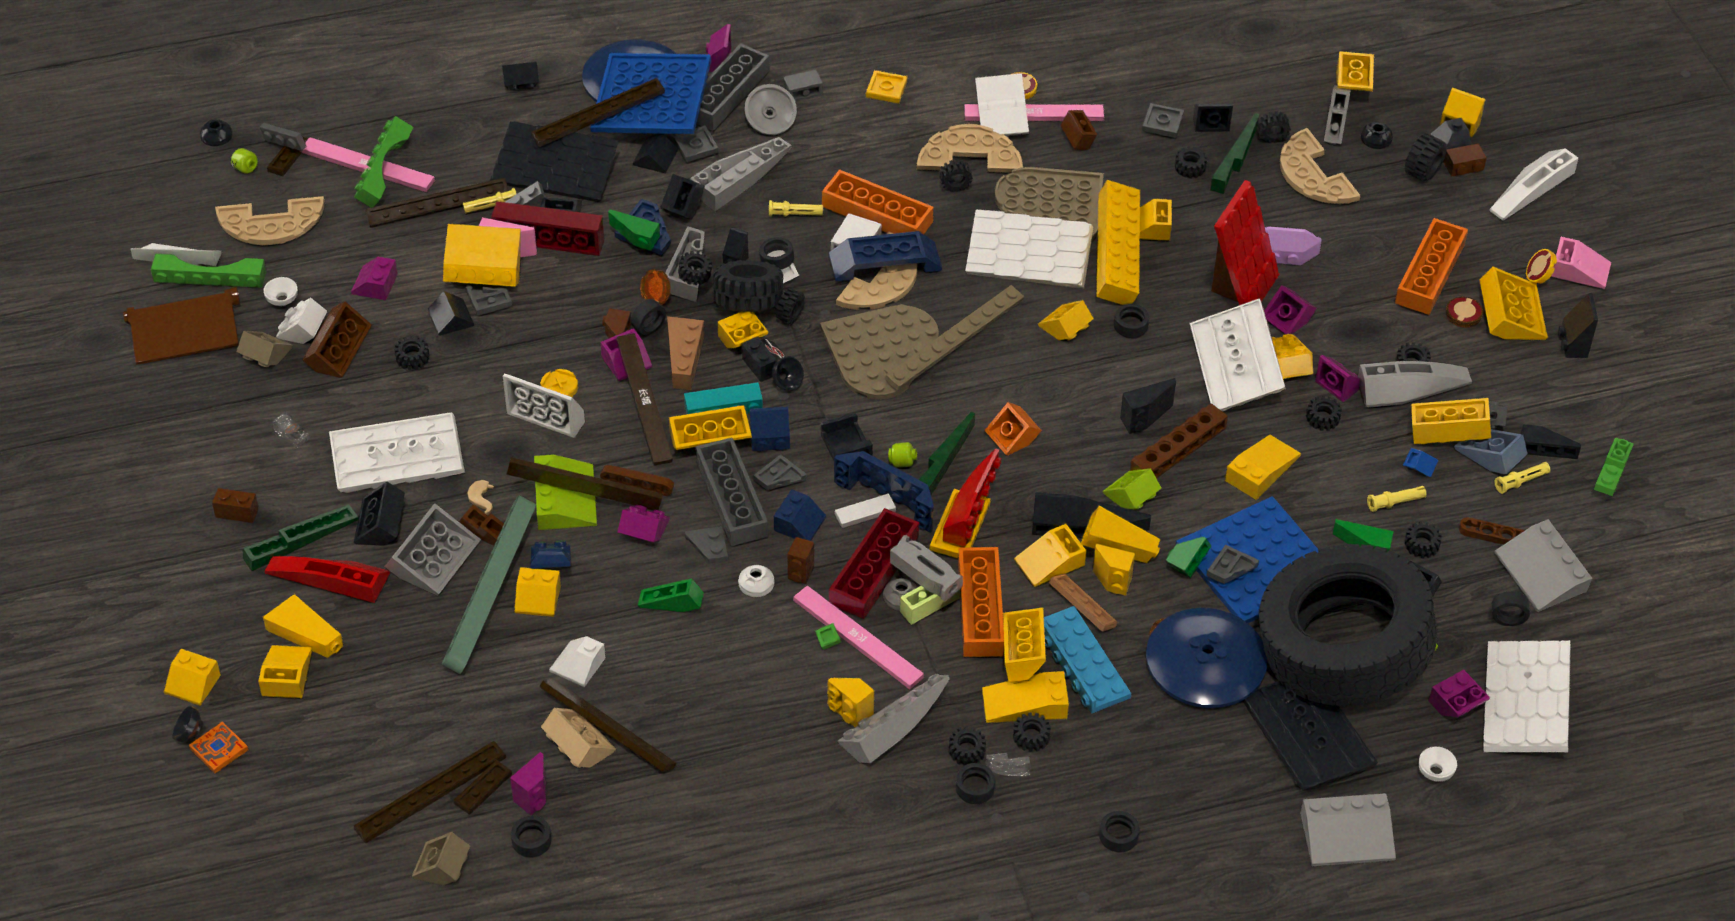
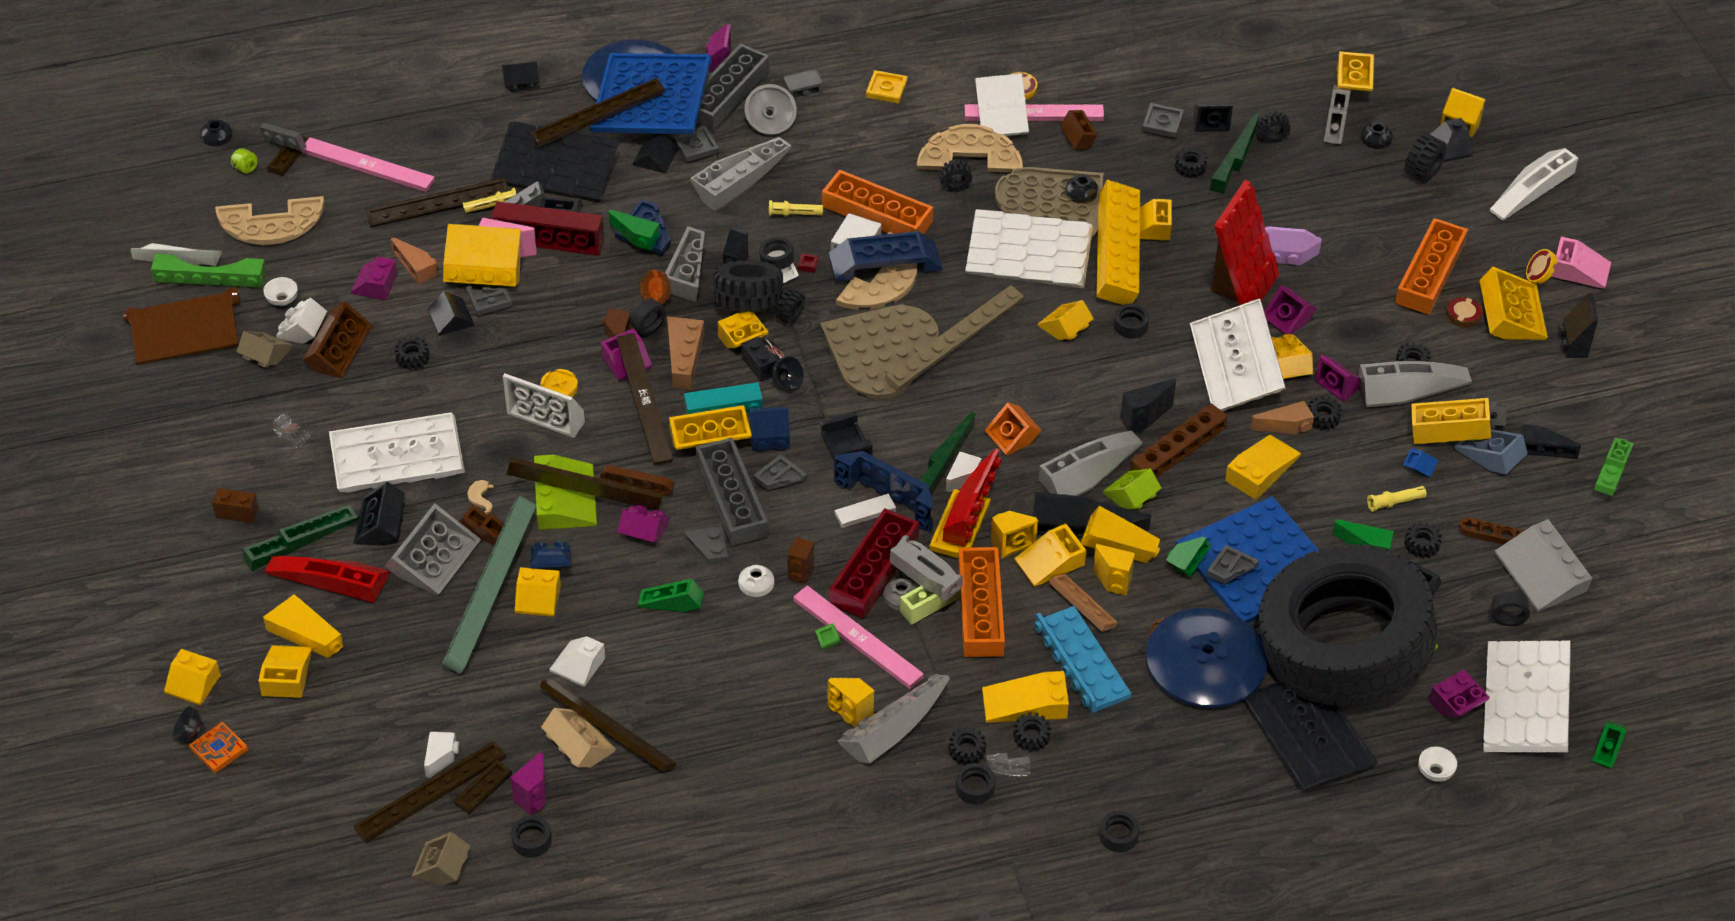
bright green arch [354,116,413,208] -> none
black slope [660,174,705,219] -> none
black tyre [678,251,712,285] -> none
dark blue slope [774,489,826,541] -> none
lime head [888,442,917,468] -> none
yellow slope [1003,608,1046,682] -> none
tan plate [1280,128,1360,204] -> none
light grey slope [1300,794,1396,866] -> none
reddish brown brick [1443,143,1487,177] -> none
light yellow pin [1495,462,1550,494] -> none
none -> nougat slope [391,238,438,284]
none -> white slope [424,732,459,778]
none -> dark red tile [797,253,819,273]
none -> white slope [946,452,981,492]
none -> yellow slope [990,511,1038,559]
none -> light grey wedge [1039,431,1143,496]
none -> black piece [1065,174,1098,202]
none -> medium nougat slope [1251,401,1314,434]
none -> green slope [1592,720,1628,768]

